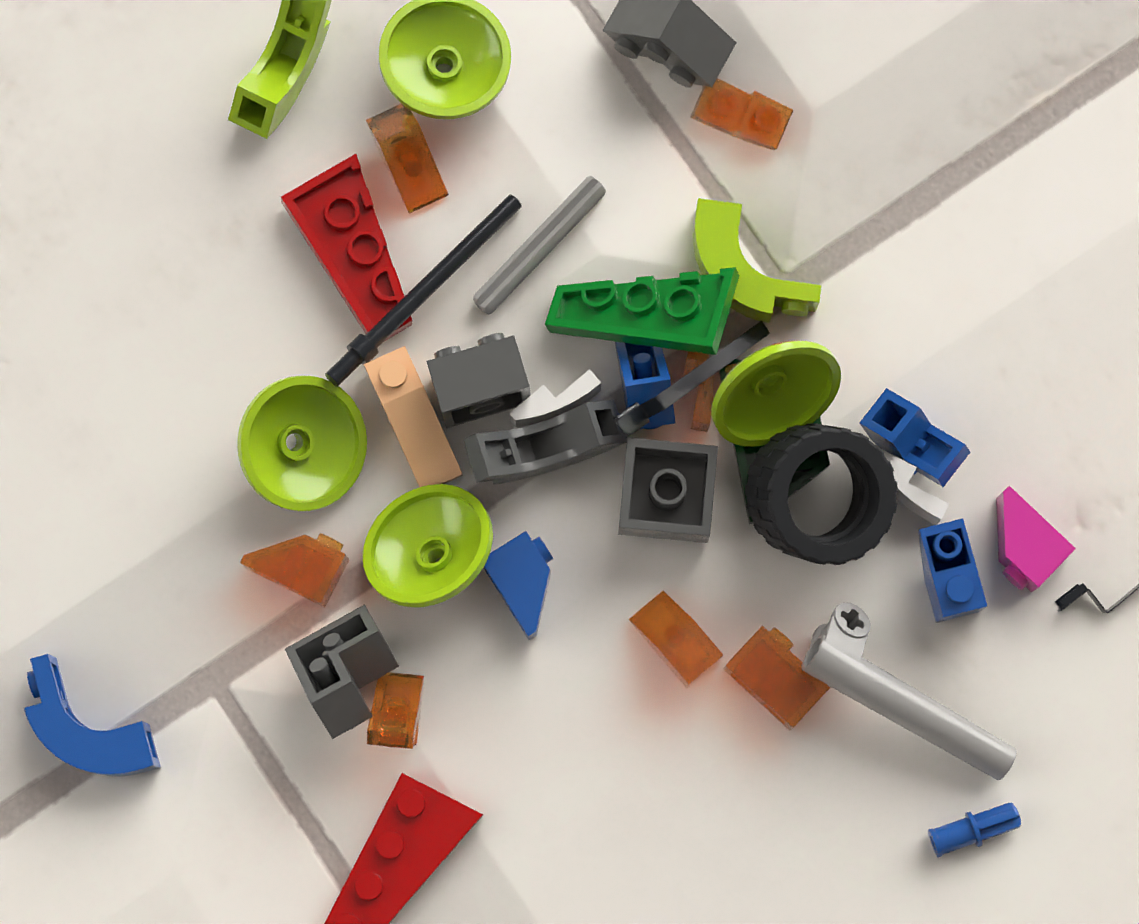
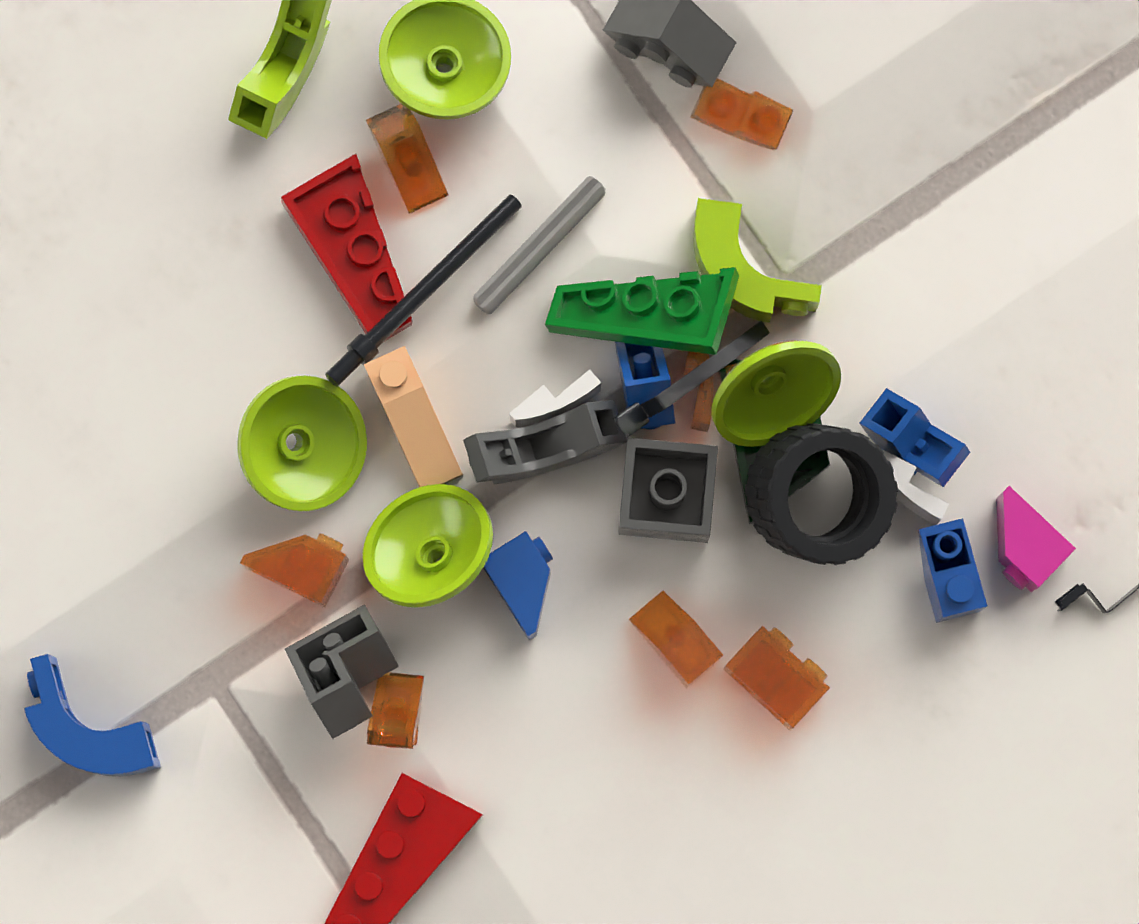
dark grey brick [426,333,531,428] -> none
light grey axle [802,603,1017,780] -> none
blue axle [928,802,1021,857] -> none

